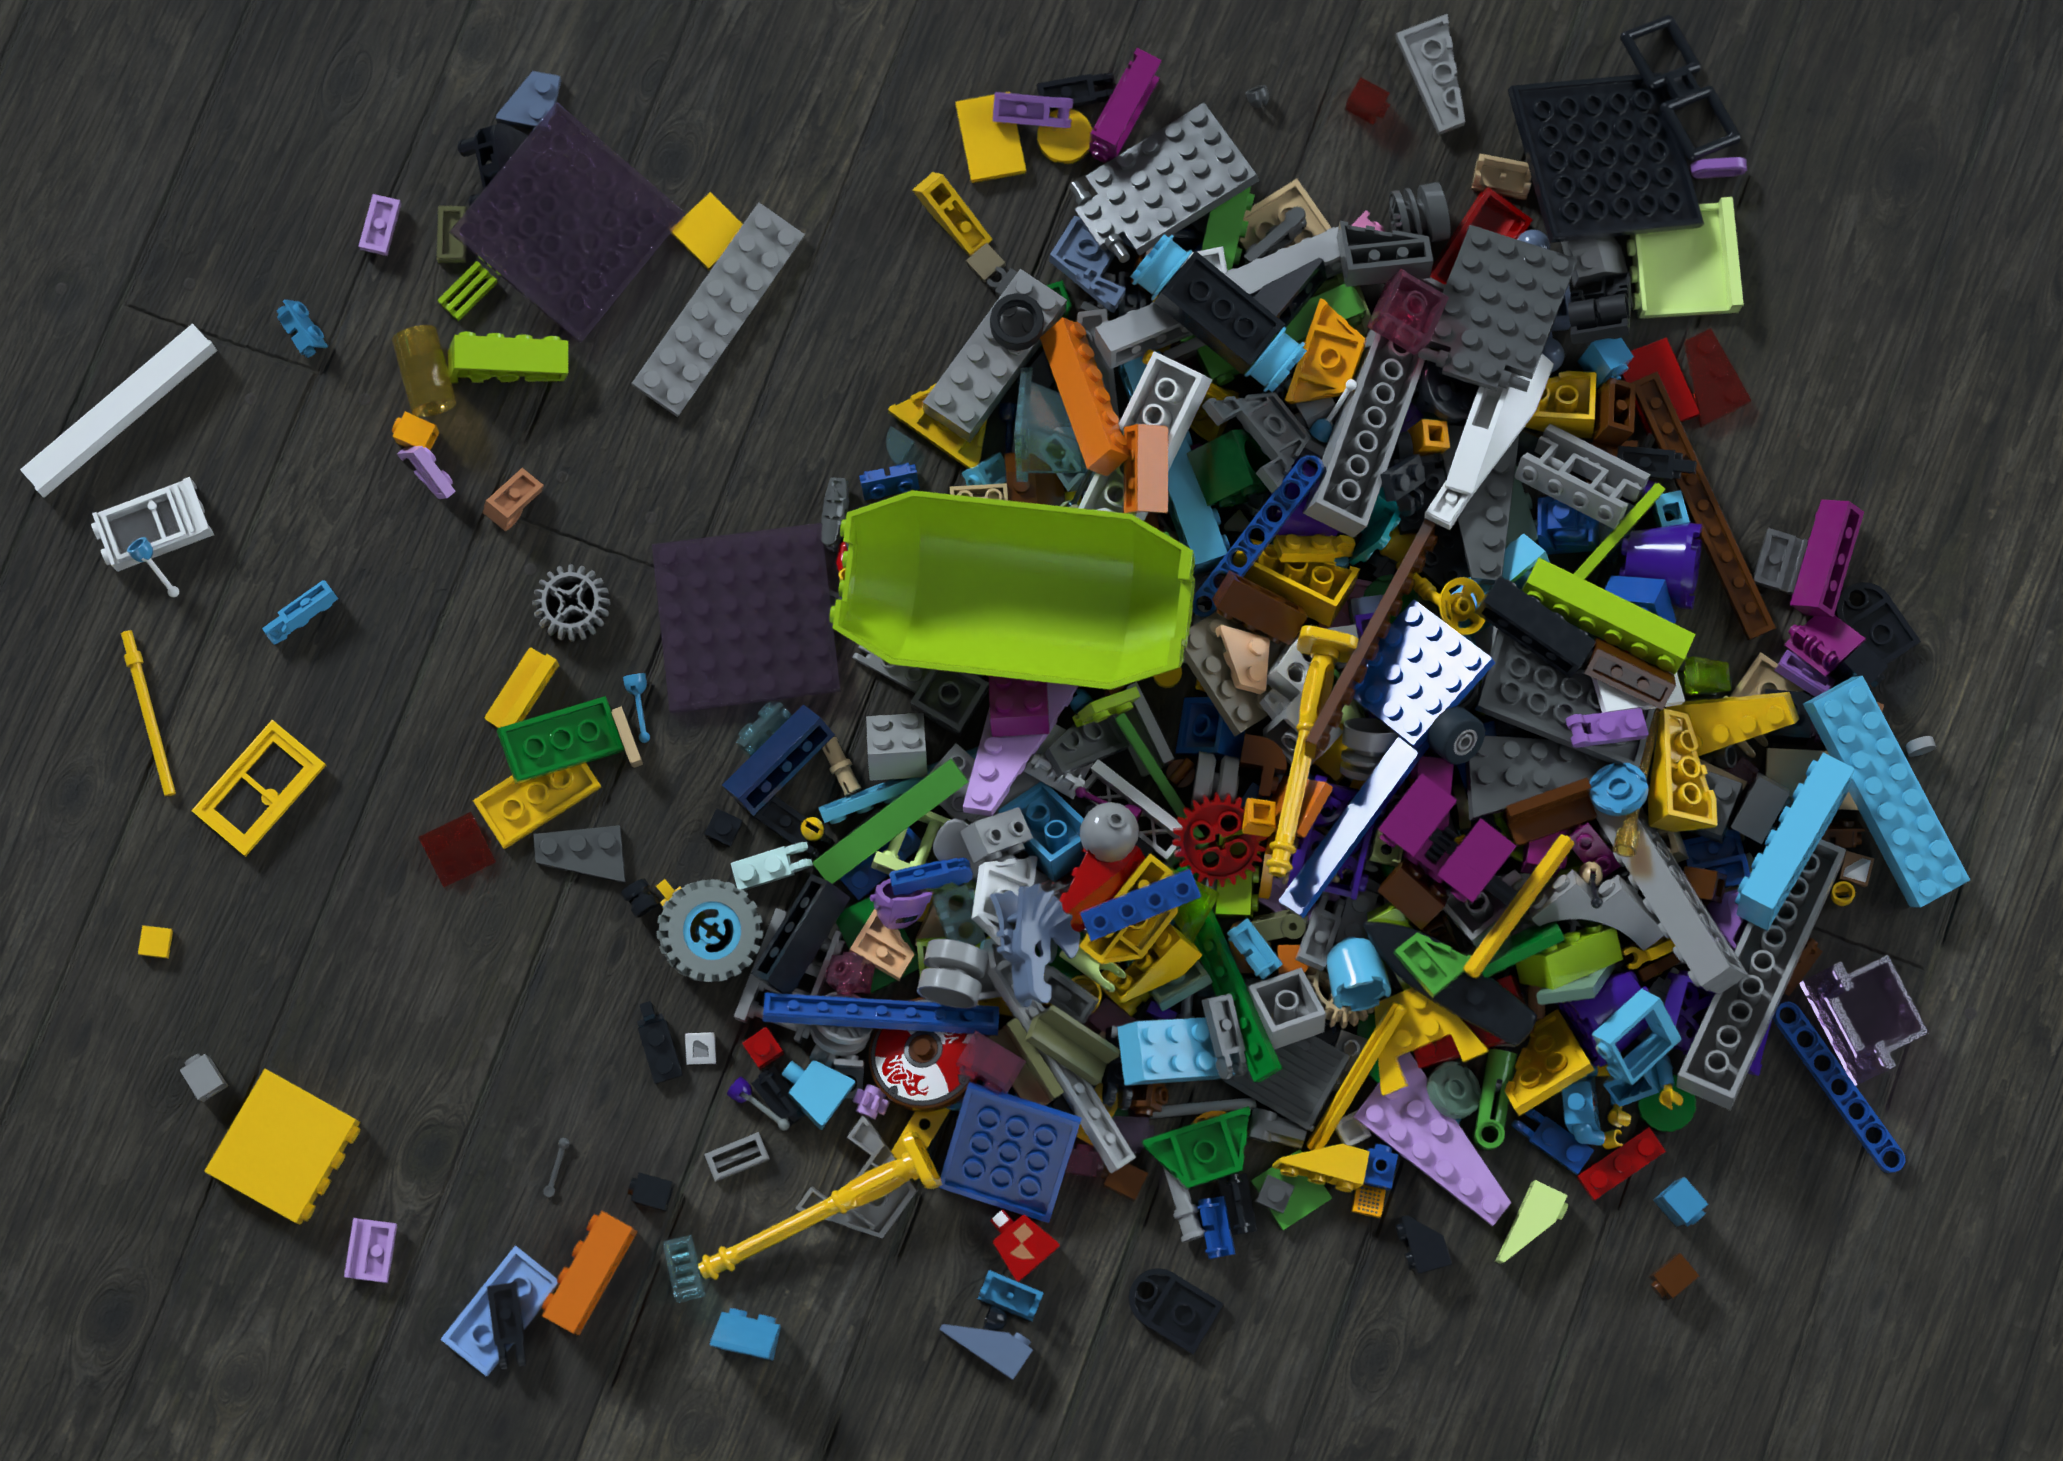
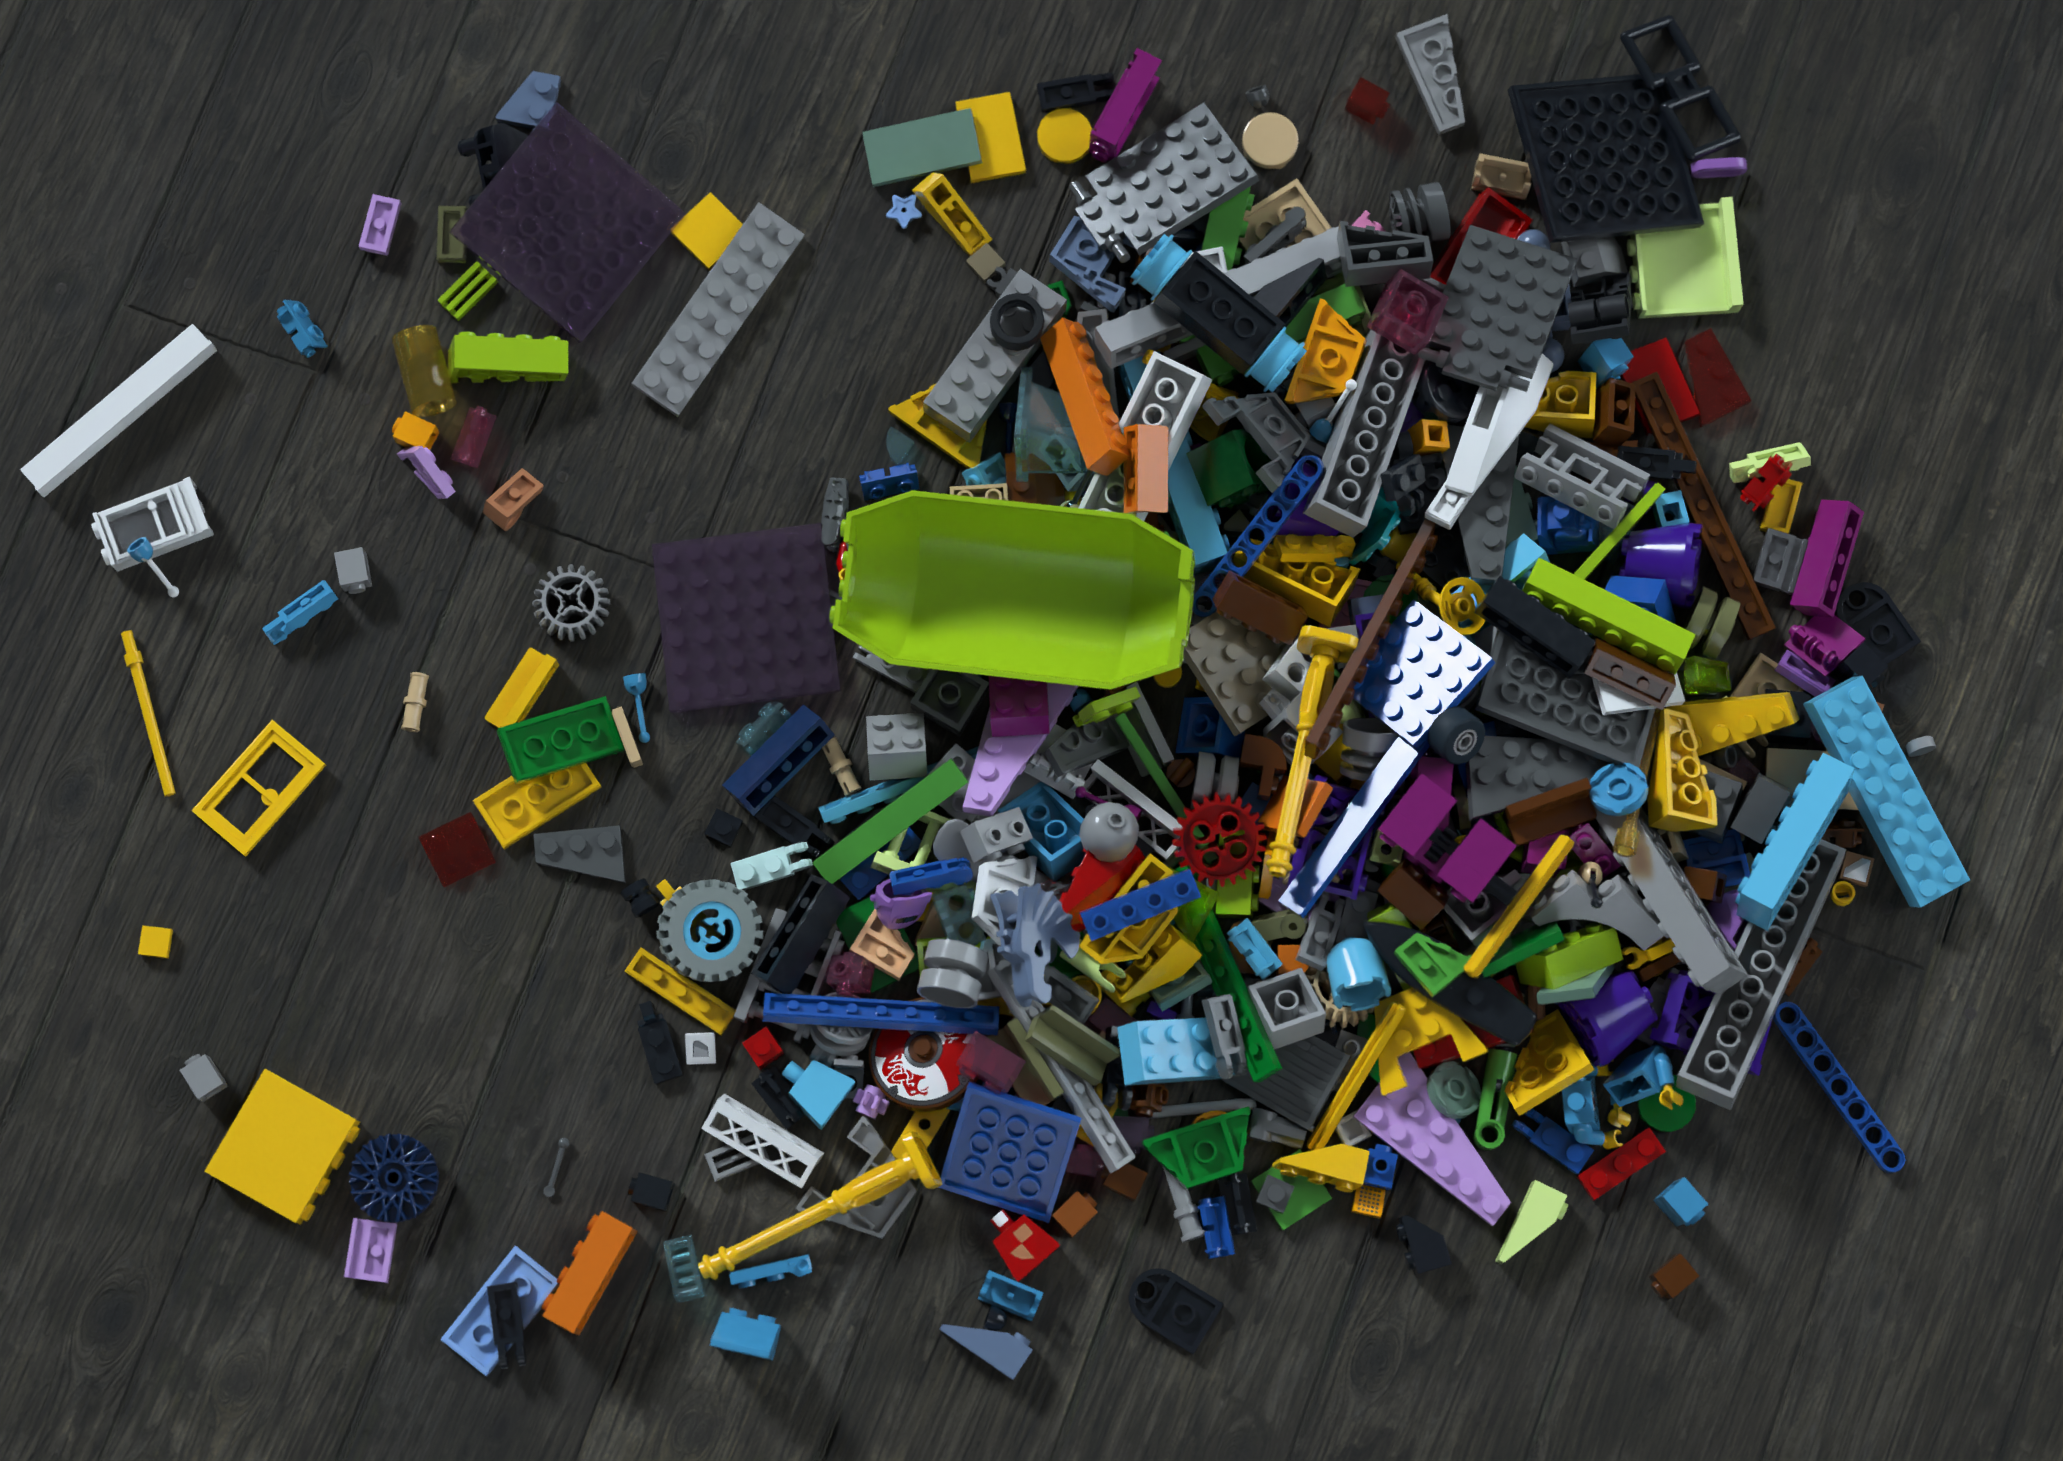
hinge [727,1076,790,1130] -> none
yellow hinge [801,817,824,841] -> none
medium lavender plate [993,92,1073,128] -> none
light nougat wing [1215,625,1270,695] -> none
light orange slope [1242,798,1276,837] -> none
medium lavender plate [1565,708,1649,748] -> none
medium azure window [1592,989,1682,1085] -> none
clear purple windscreen [1799,955,1929,1086] -> none
none -> light grey brick [334,547,372,594]
none -> dark blue wheel [349,1134,439,1223]
none -> tan pin [401,672,429,732]
none -> clear pink hinge [451,406,497,468]
none -> yellow tile [625,948,736,1036]
none -> white fence [701,1094,824,1188]
none -> dark azure hinge [729,1254,812,1289]
none -> sand green tile [862,108,982,187]
none -> light blue plate [886,195,922,229]
none -> dark orange brick [1052,1191,1098,1238]
none -> tan tile [1242,113,1298,169]
none -> olive wheel [1683,586,1741,660]
none -> yellowish green hinge [1729,442,1811,483]
none -> red hinge [1740,454,1793,511]
none -> yellow tile [1759,479,1802,534]

